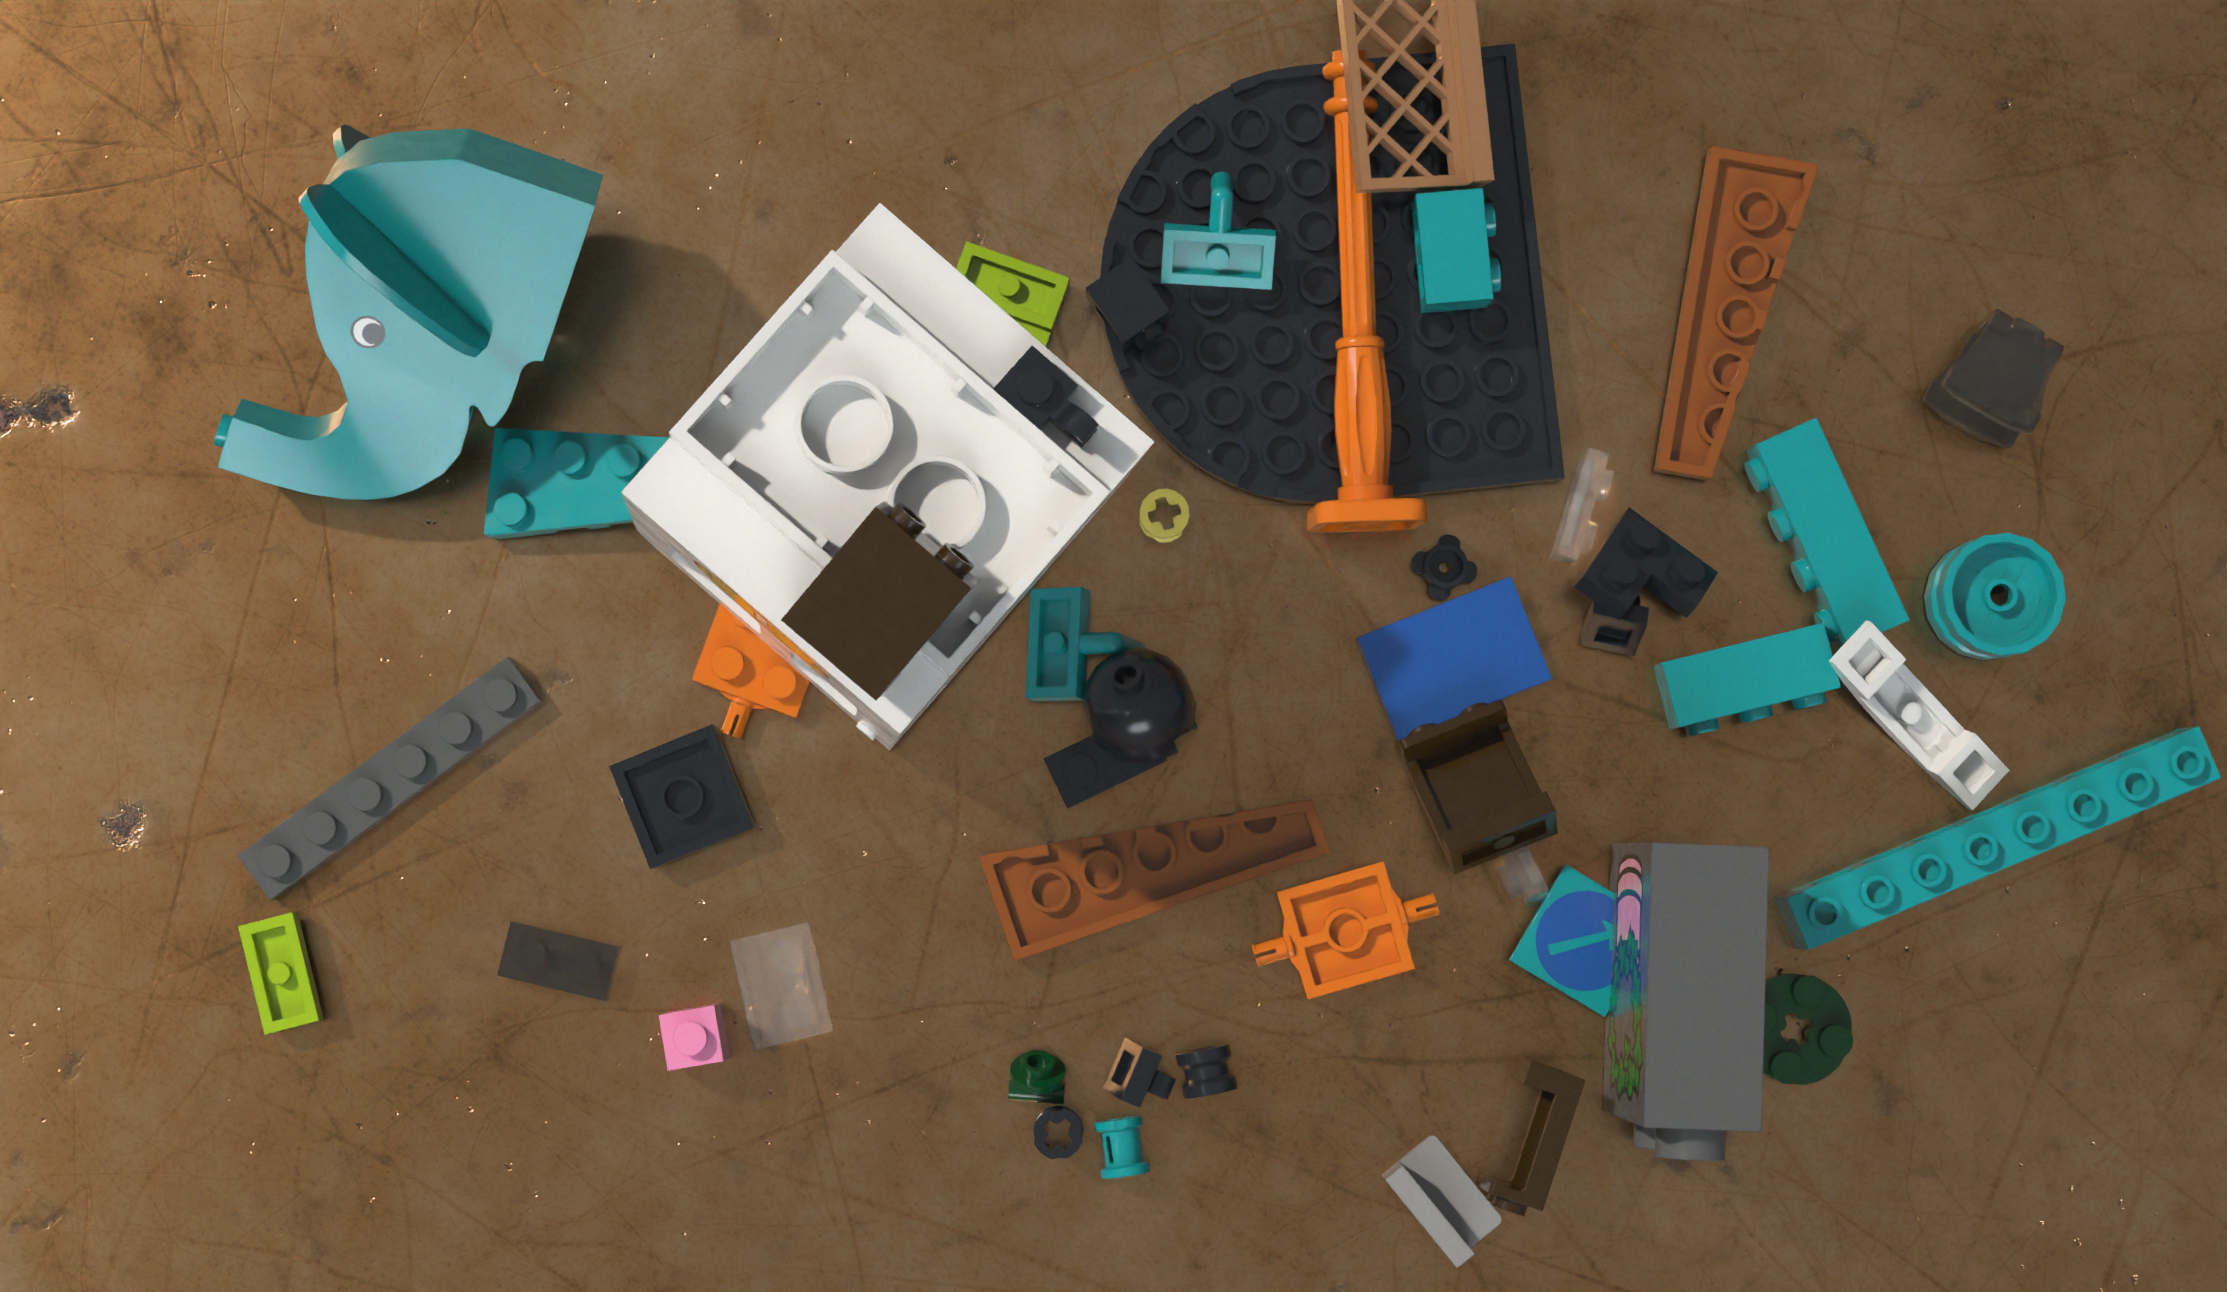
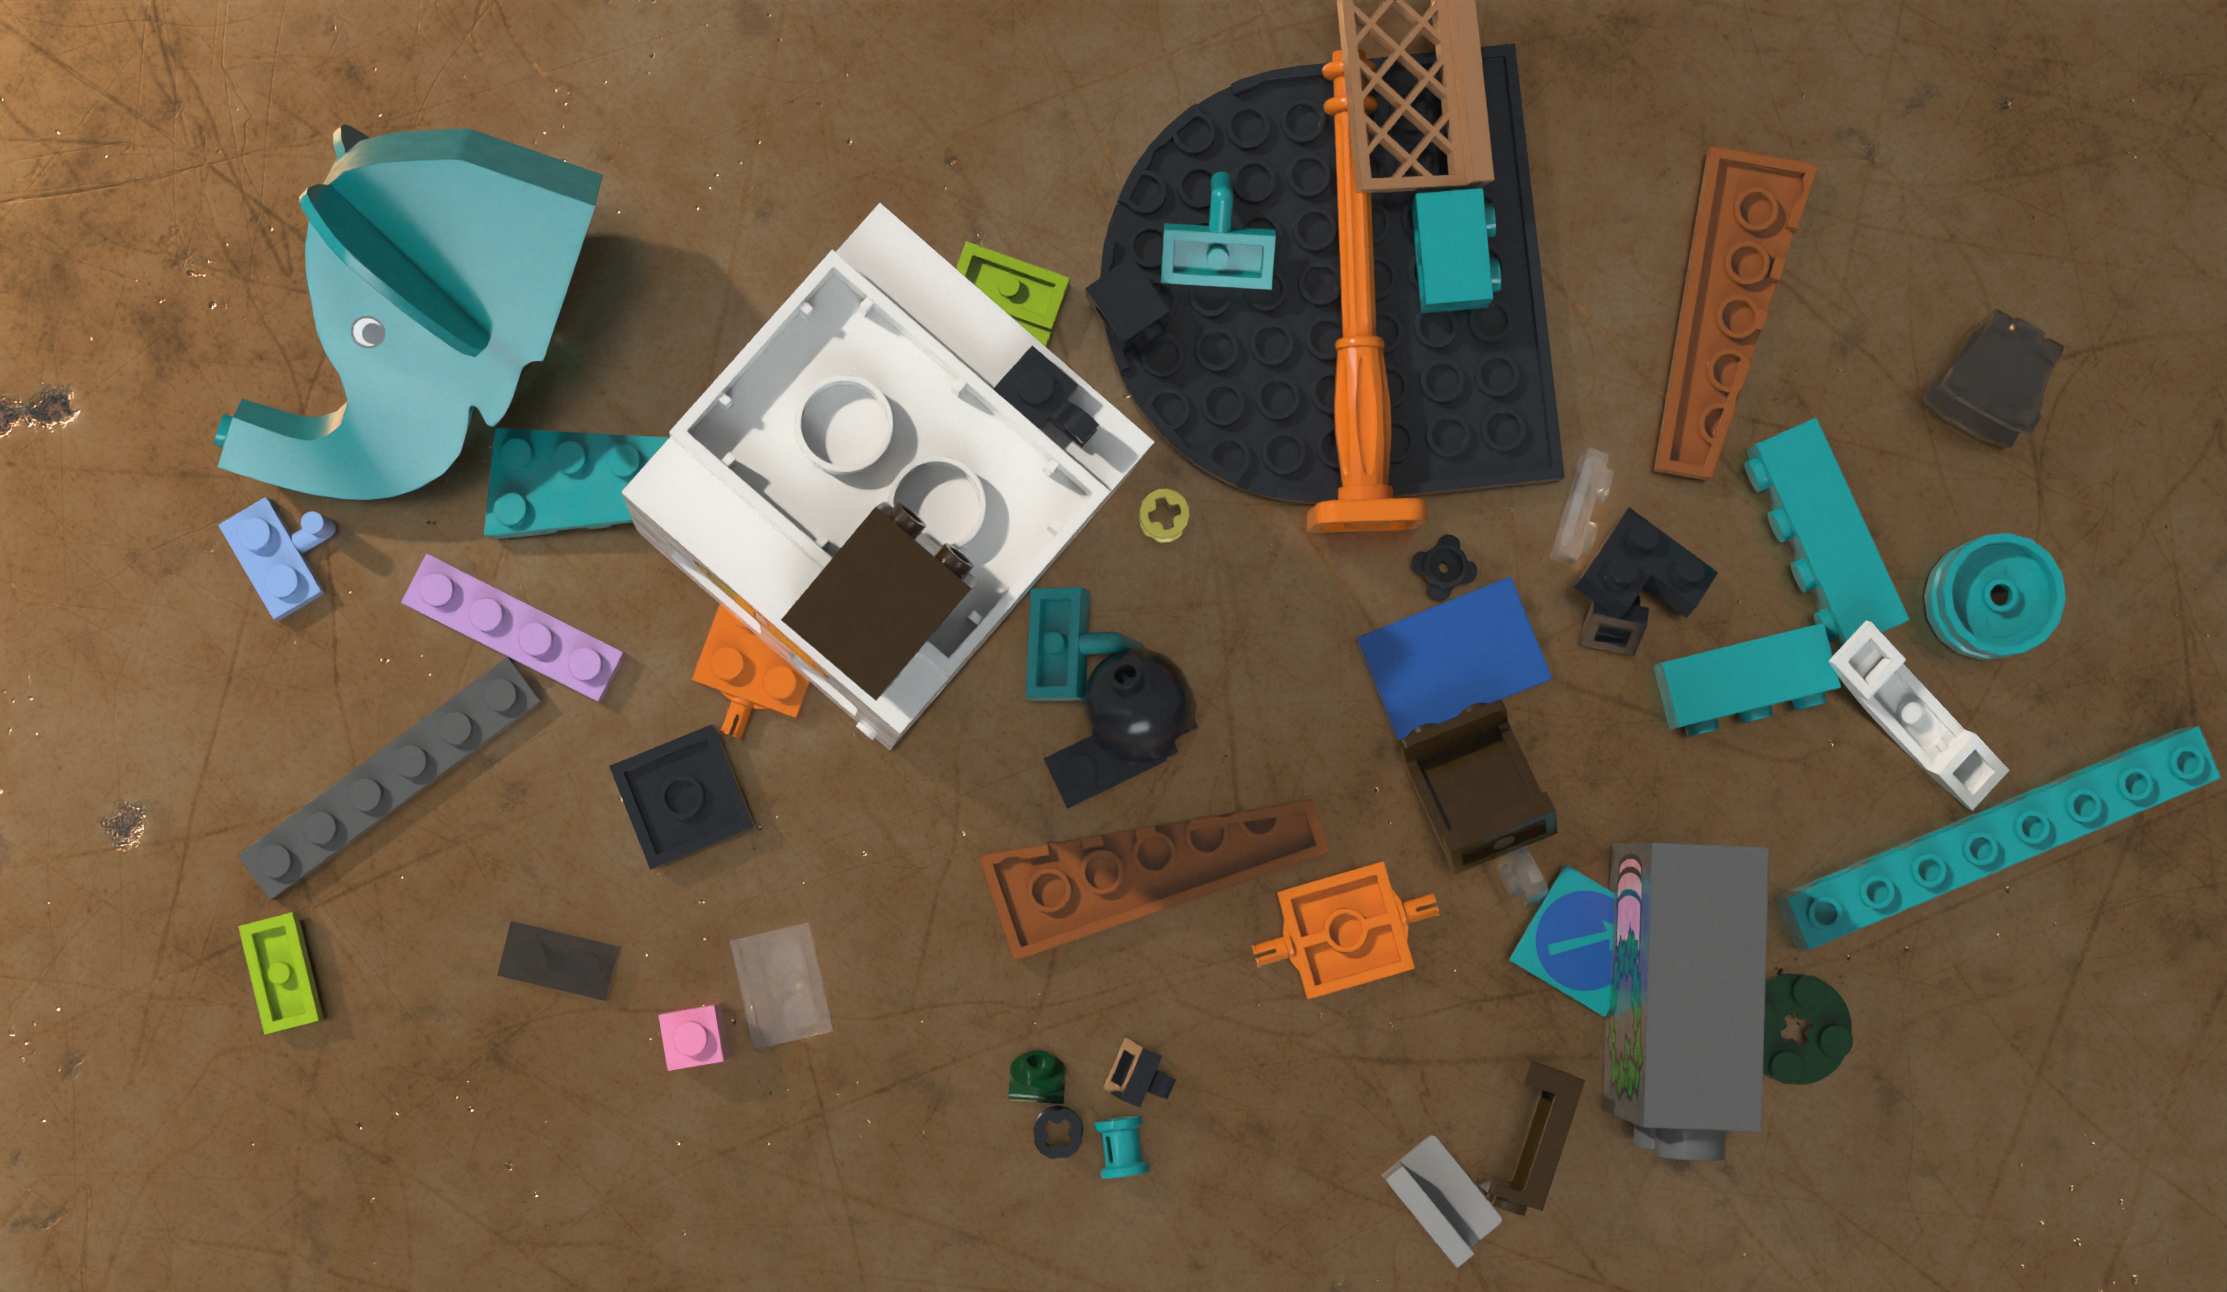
black wheel [1175,1044,1238,1099] -> none
none -> light blue plate [218,497,336,621]
none -> lavender plate [401,553,626,702]

